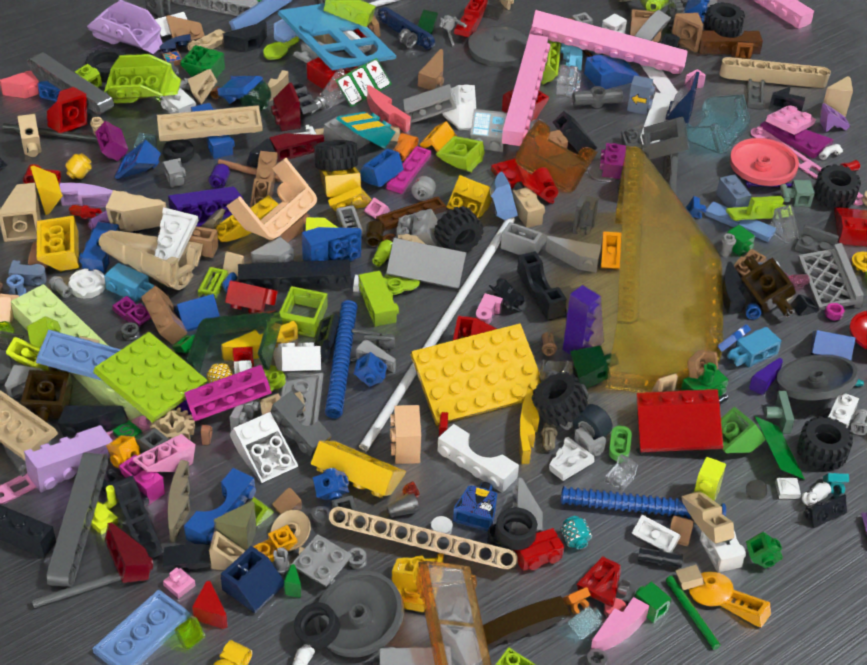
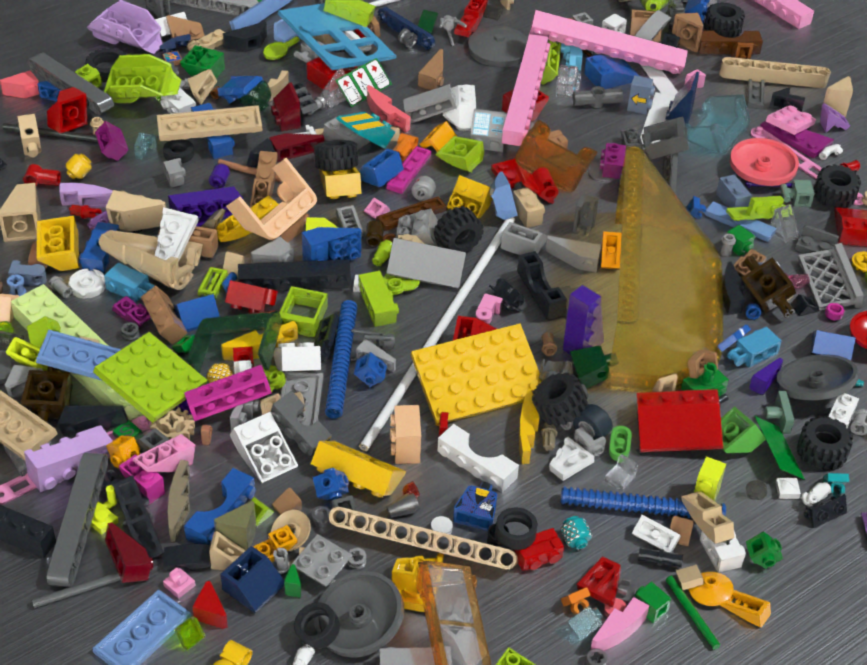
yellow slope [31,166,63,215] -> none
blue slope [115,140,161,179] -> none
yellow wing [328,187,372,212] -> none
dark brown slope [475,596,571,651] -> none
light grey slope [511,478,543,535] -> none
black slope [552,111,597,159] -> none

